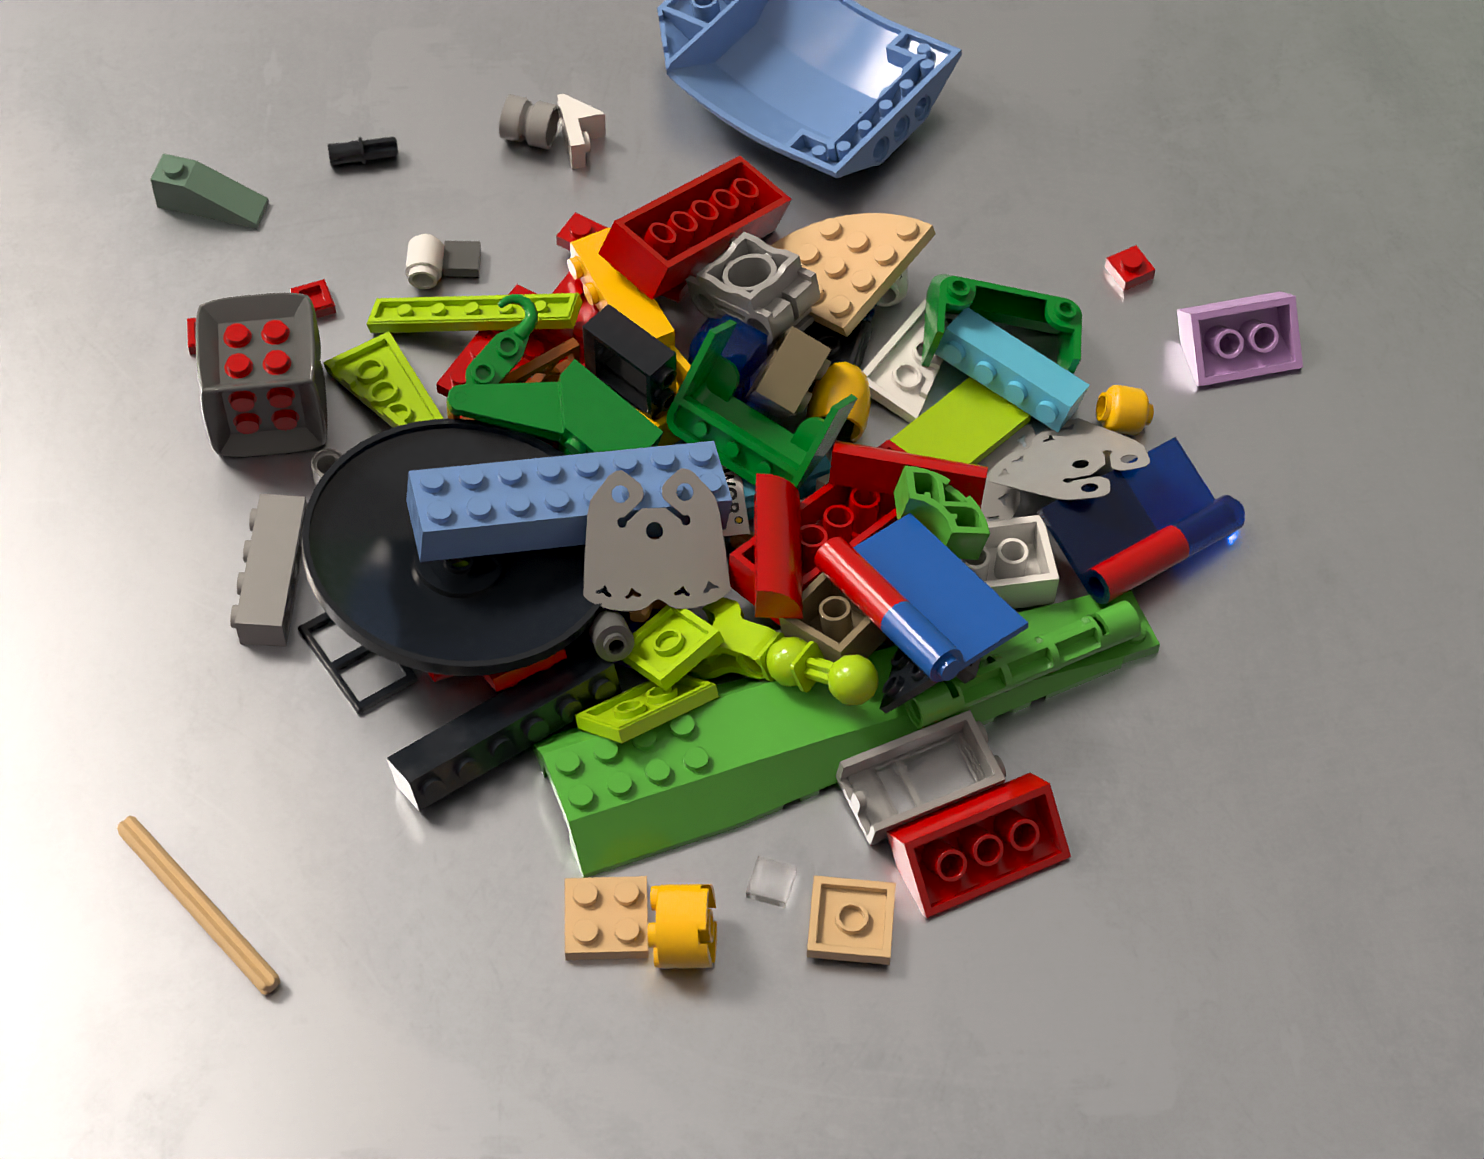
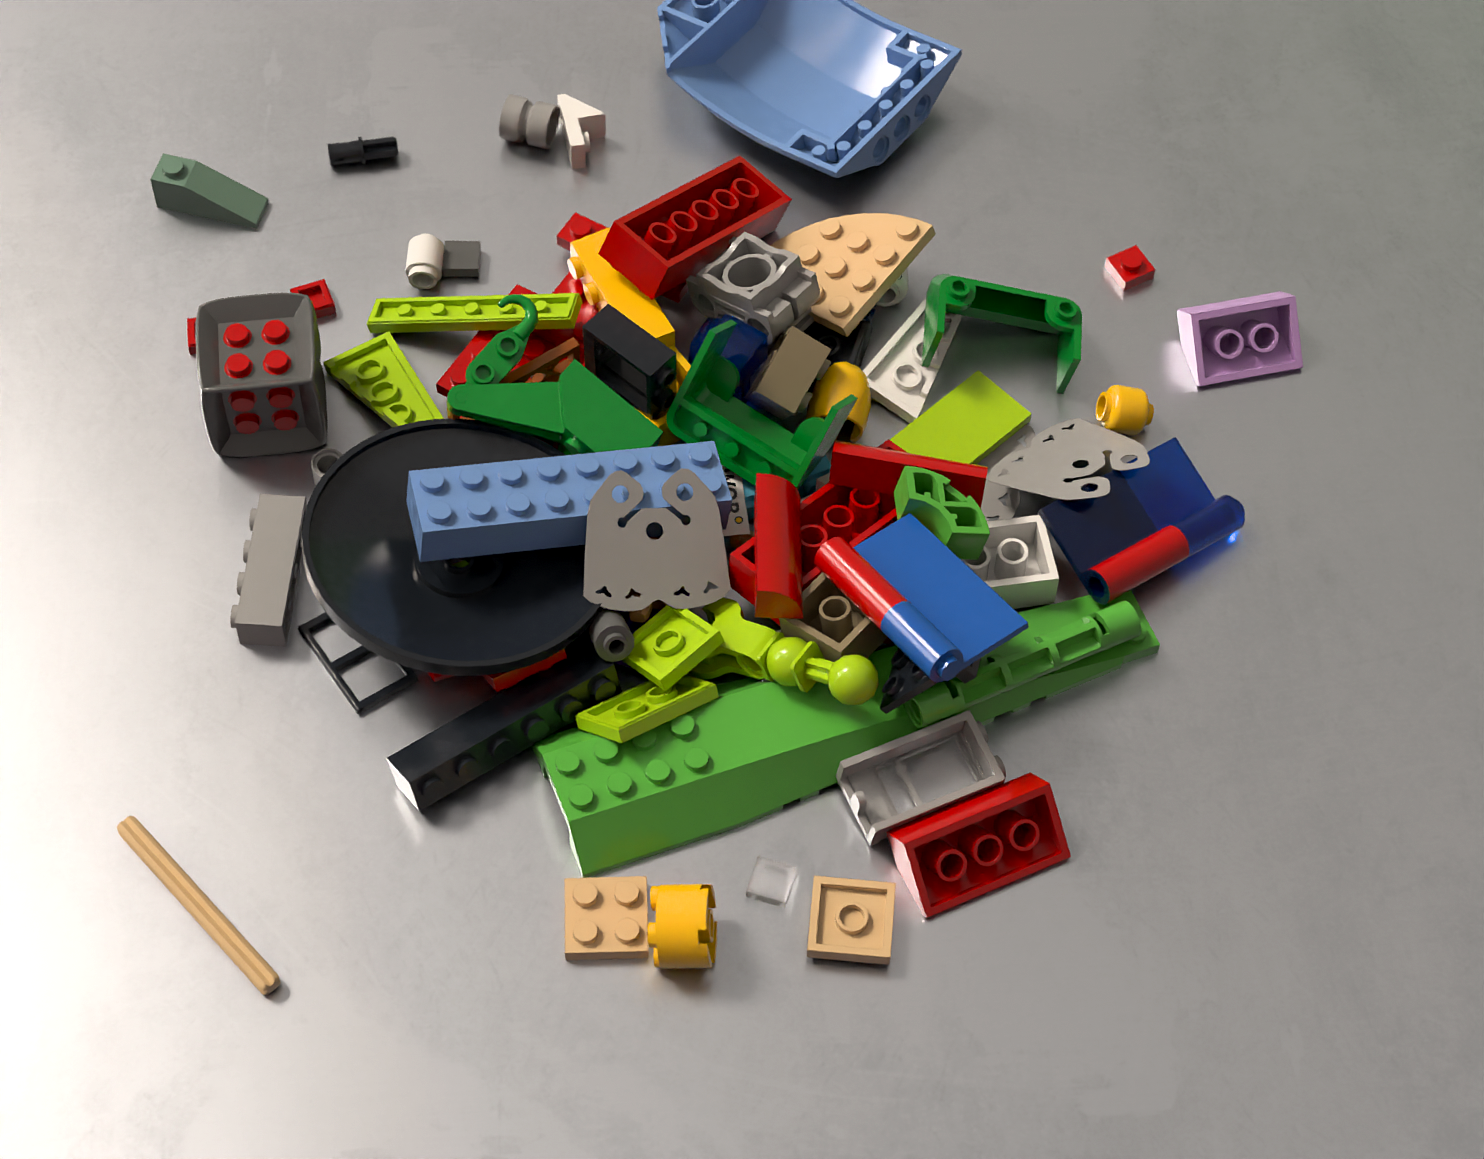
medium azure brick [935,308,1090,433] -> none

